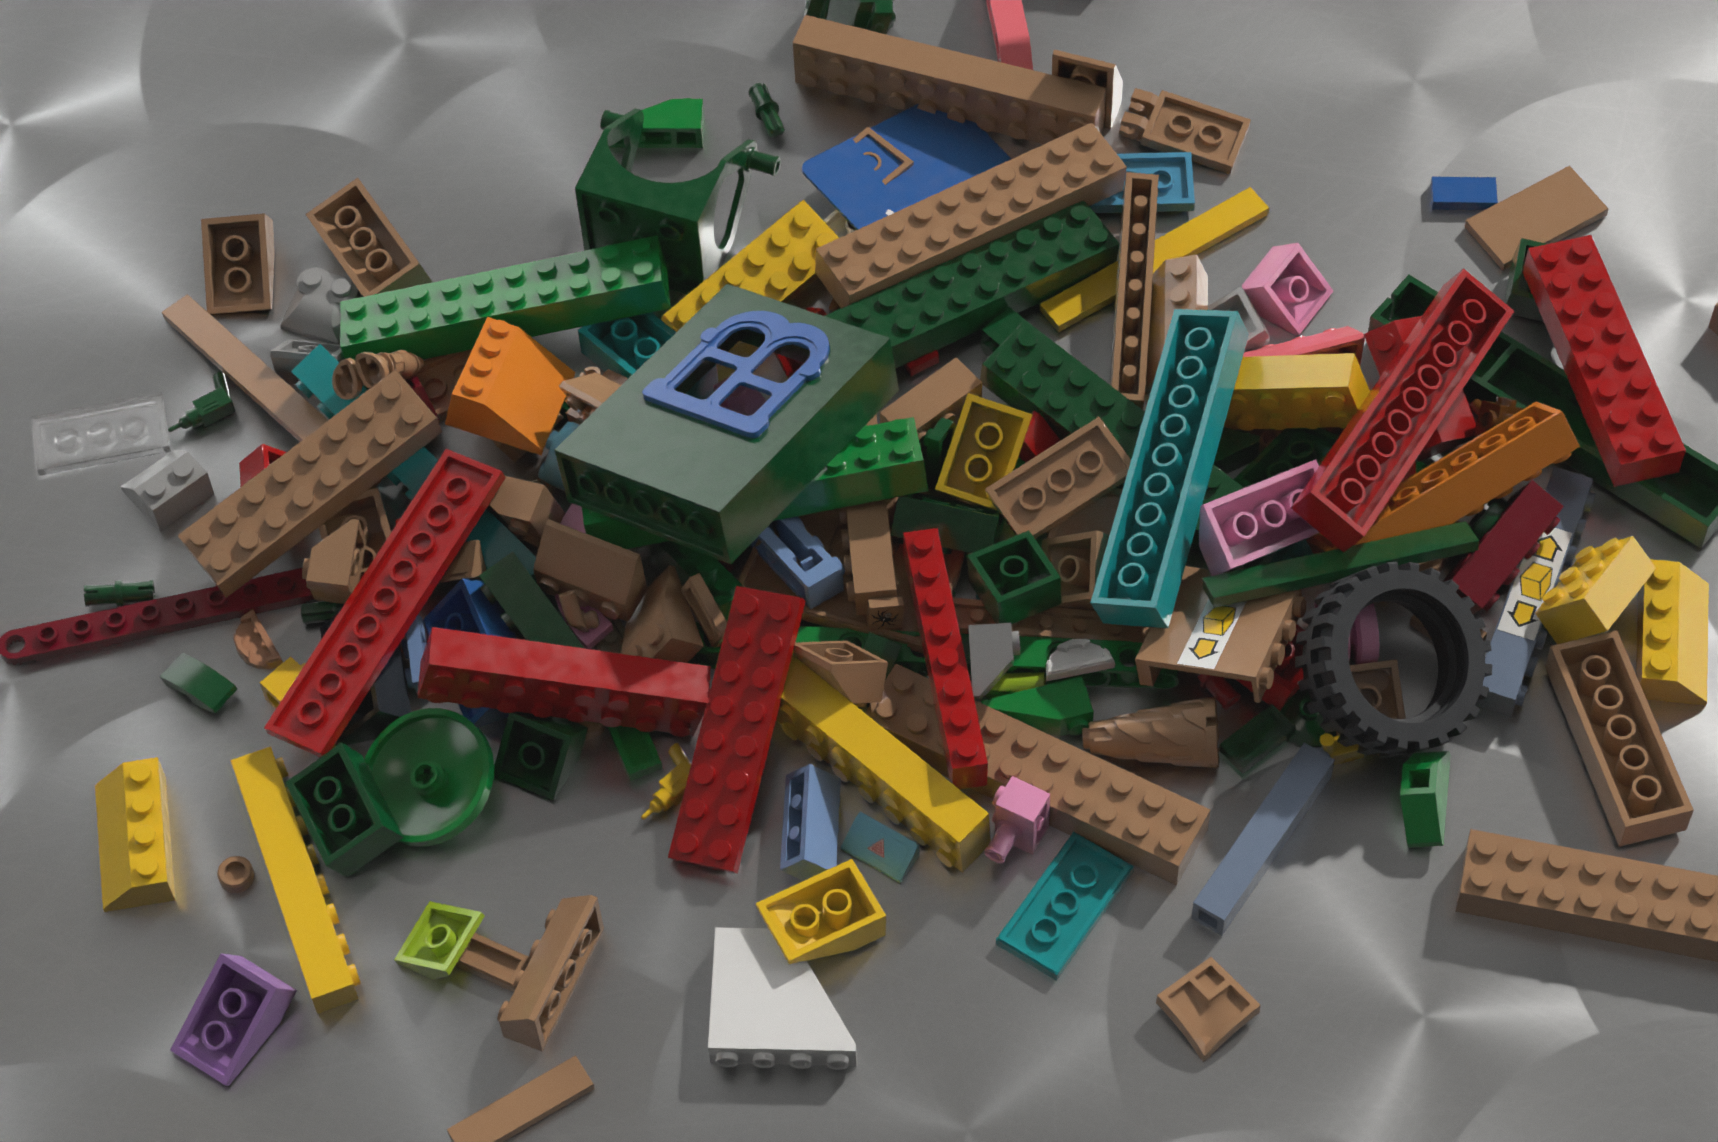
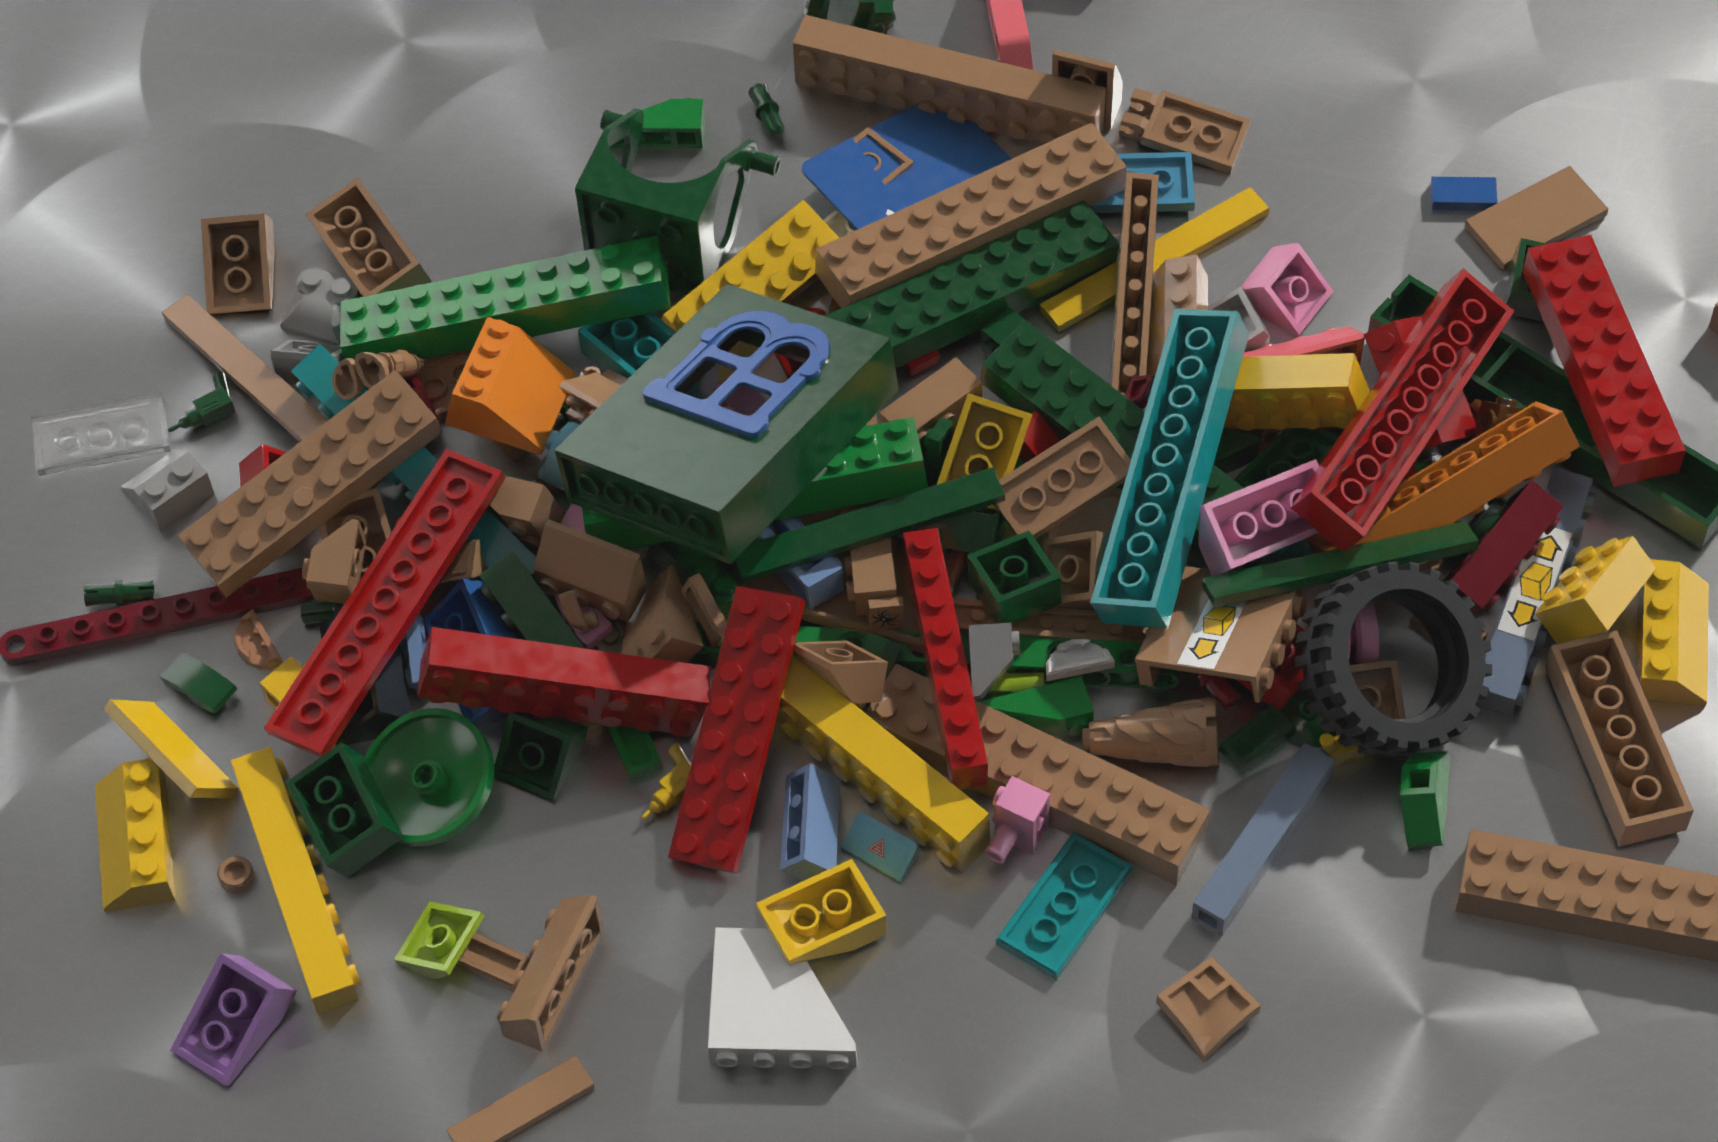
none -> yellow tile [104,699,239,798]
none -> dark green tile [735,467,1005,583]
none -> dark red tile [1126,373,1156,409]

